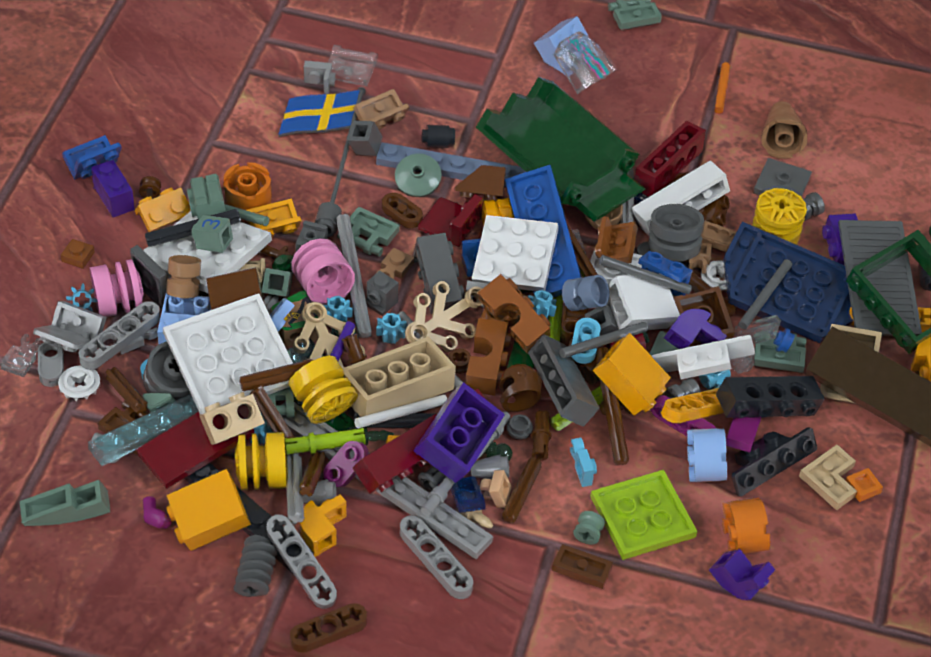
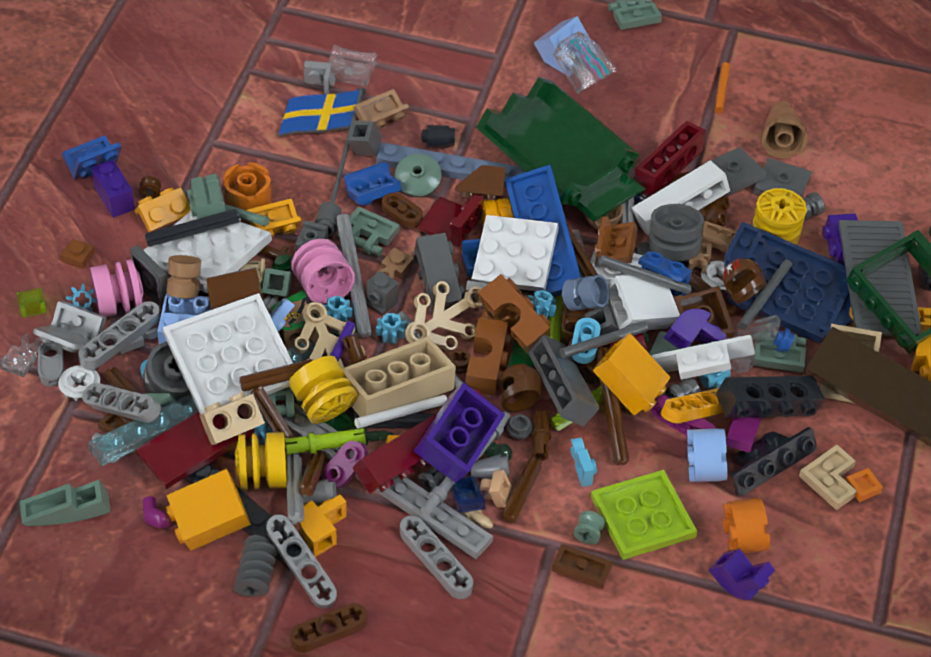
sand green brick [192,215,233,253] -> none
none -> clear neon green brick [16,287,47,317]
none -> light grey beam [82,383,161,423]
none -> blue bracket [344,161,402,205]
none -> dark grey plate [701,147,766,196]
none -> reddish brown helmet [723,258,767,304]

